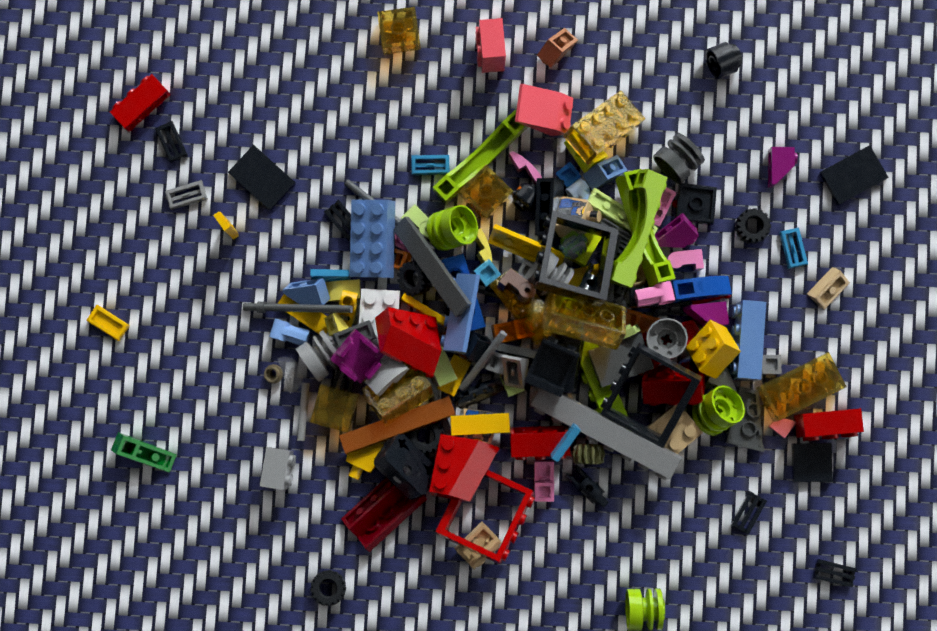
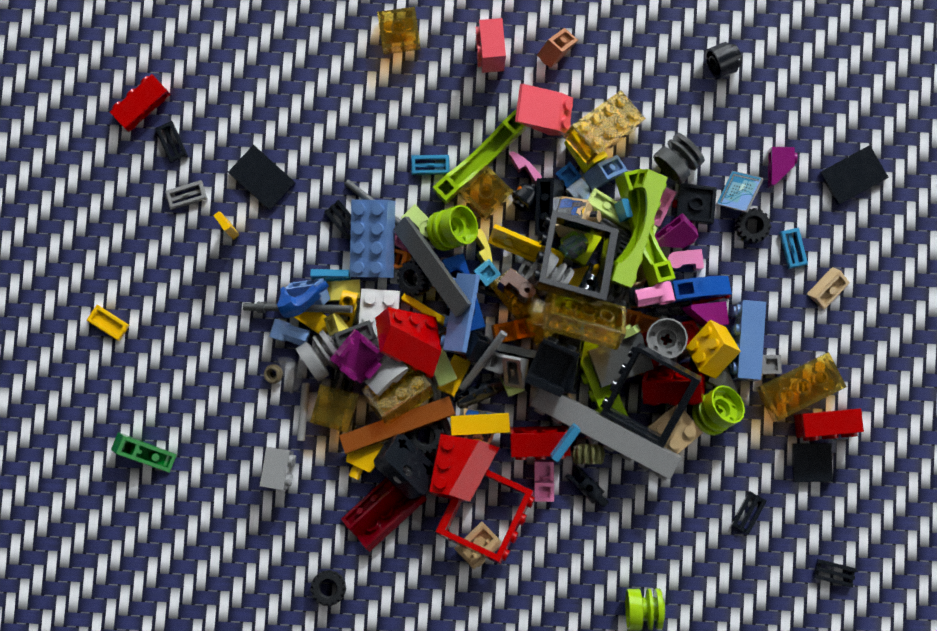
dark grey wing [725,386,764,452] -> none
tile [768,419,796,438] -> none
none -> blue animal [277,281,329,318]
none -> tile [614,198,633,222]
none -> piece [716,171,763,213]

